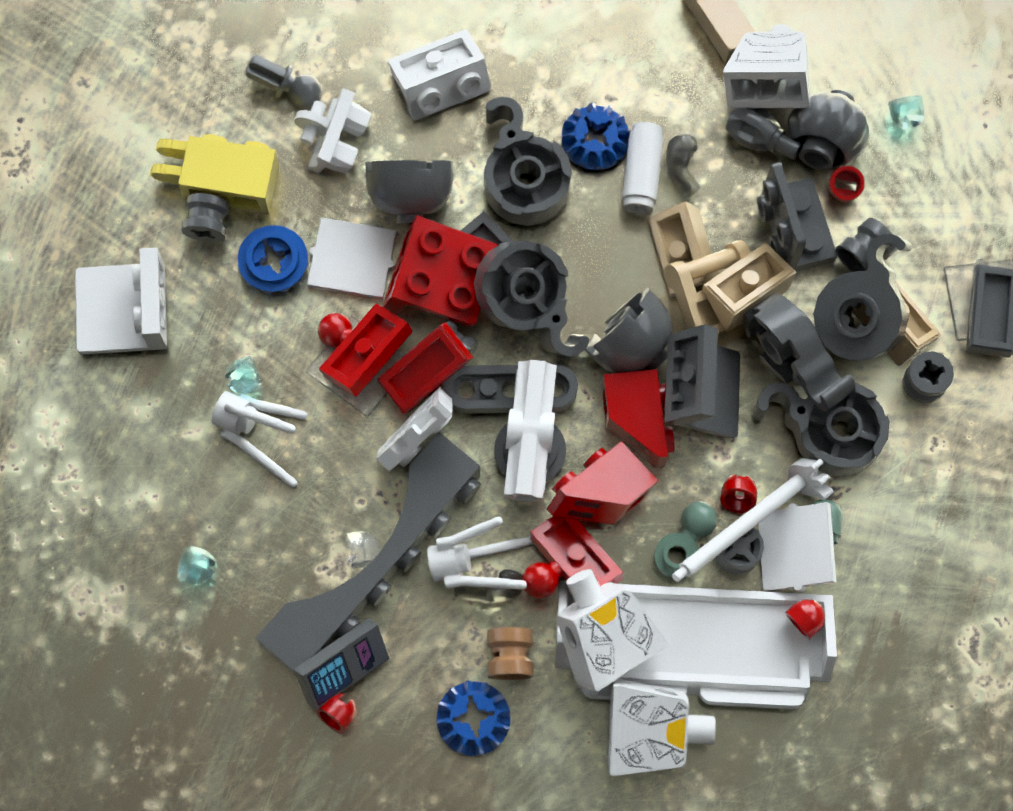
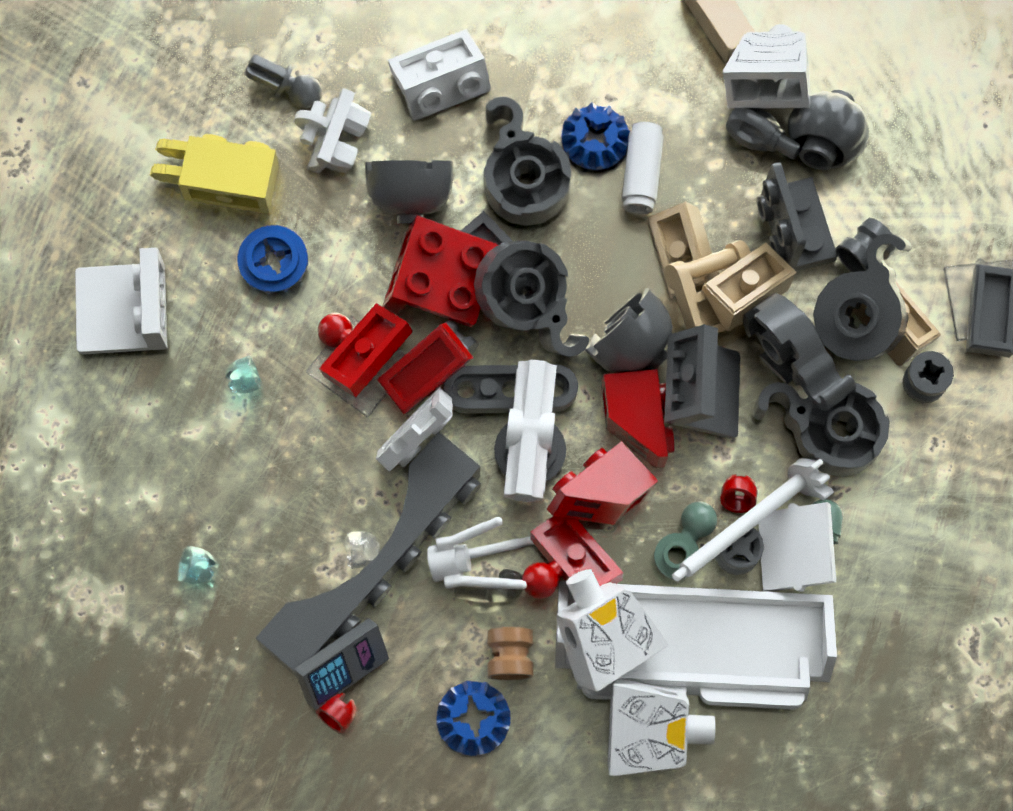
dark grey wheel [181,193,230,242] -> none
white plant [211,391,308,488] -> none
white piece [307,217,396,300] -> none
clear smoke arm [662,134,701,199] -> none
red hinge [785,599,825,640] -> none
red hinge [828,166,865,202] -> none
clear light blue hinge [888,96,925,130] -> none

